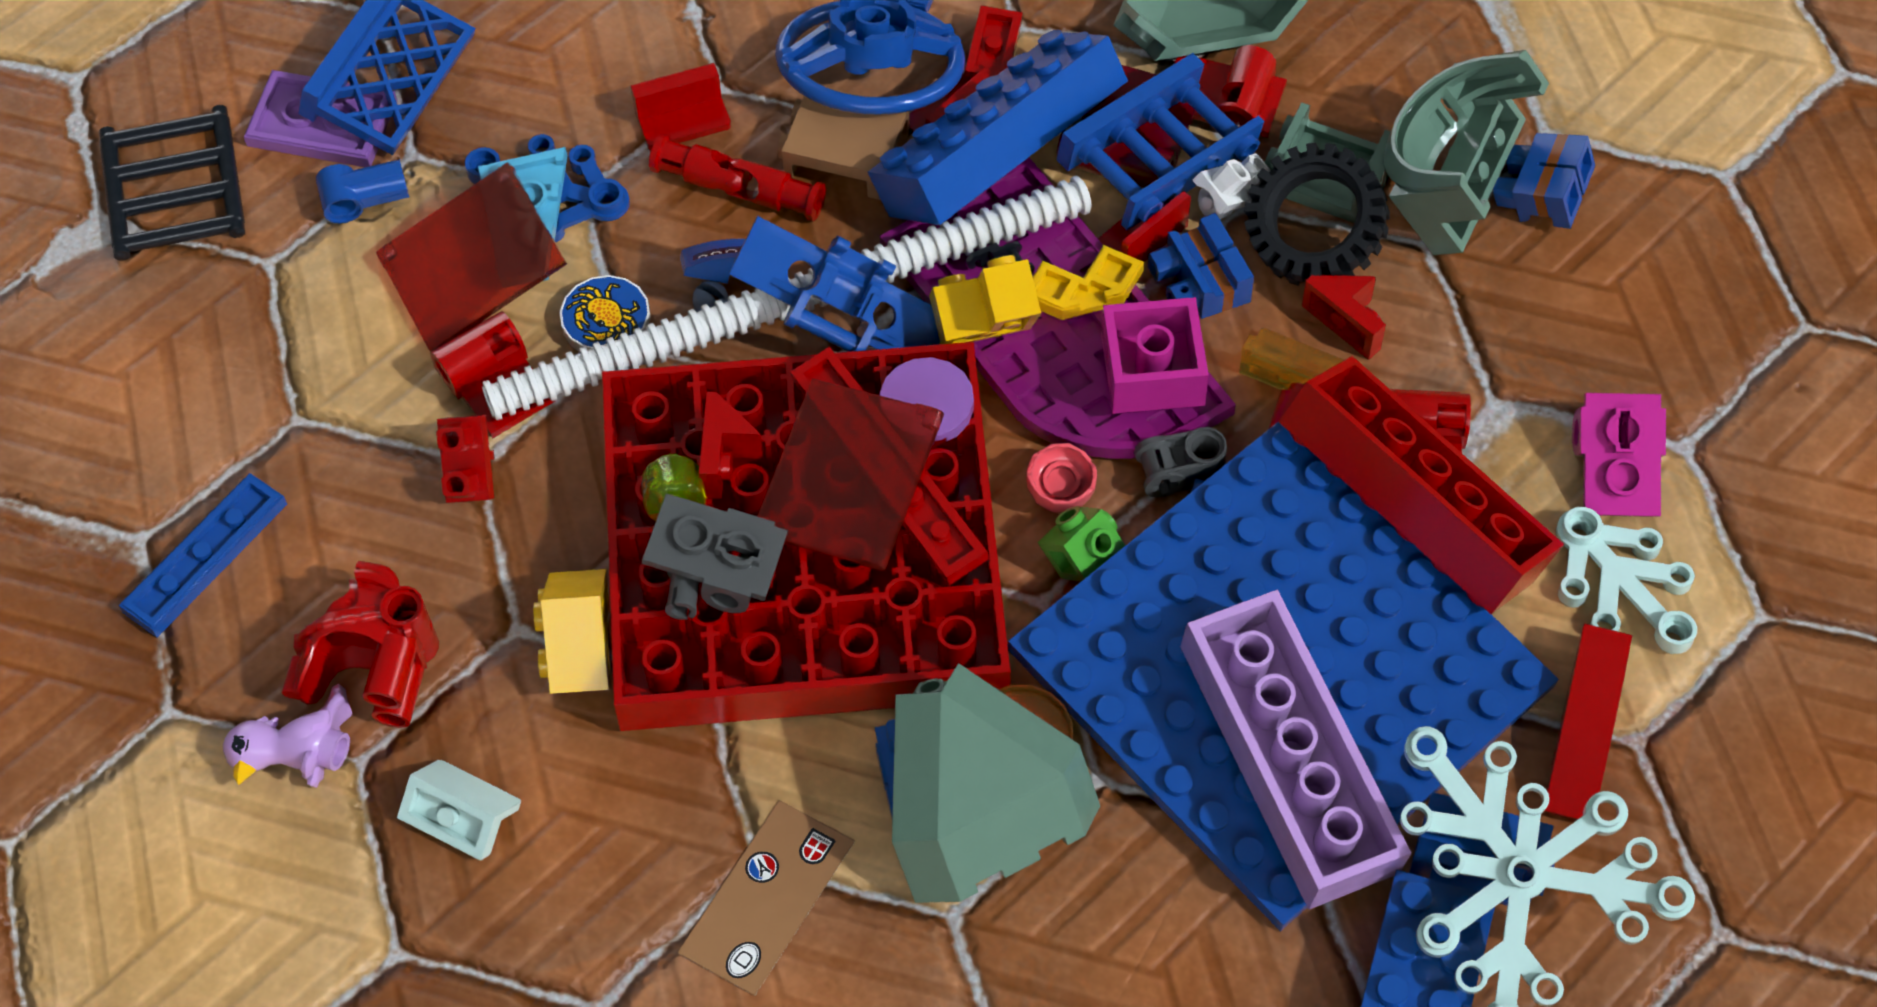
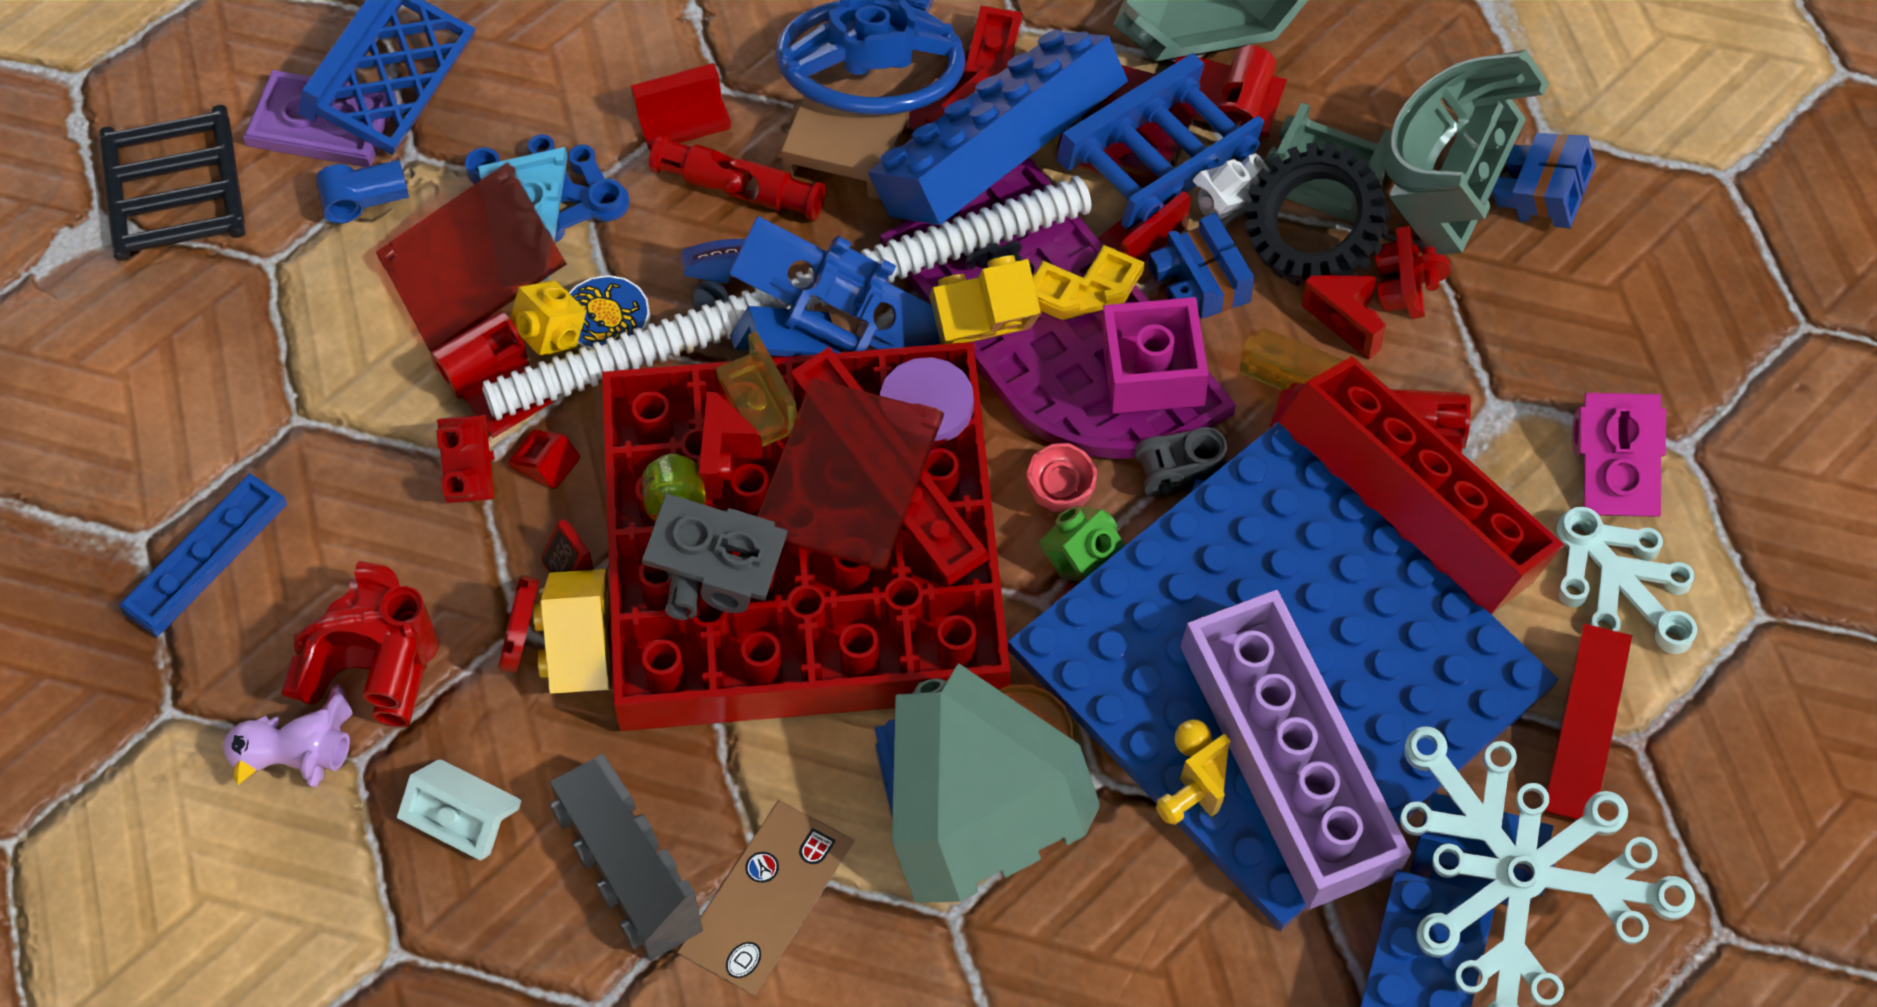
none -> red tile [498,576,539,674]
none -> red slope [508,429,580,489]
none -> yellow brick [510,280,586,355]
none -> slope [541,519,594,573]
none -> dark grey wedge [549,754,703,961]
none -> clear yellow panel [716,331,799,447]
none -> blue panel [730,306,843,357]
none -> yellow piece [1156,719,1231,825]
none -> red hips [1375,226,1451,319]

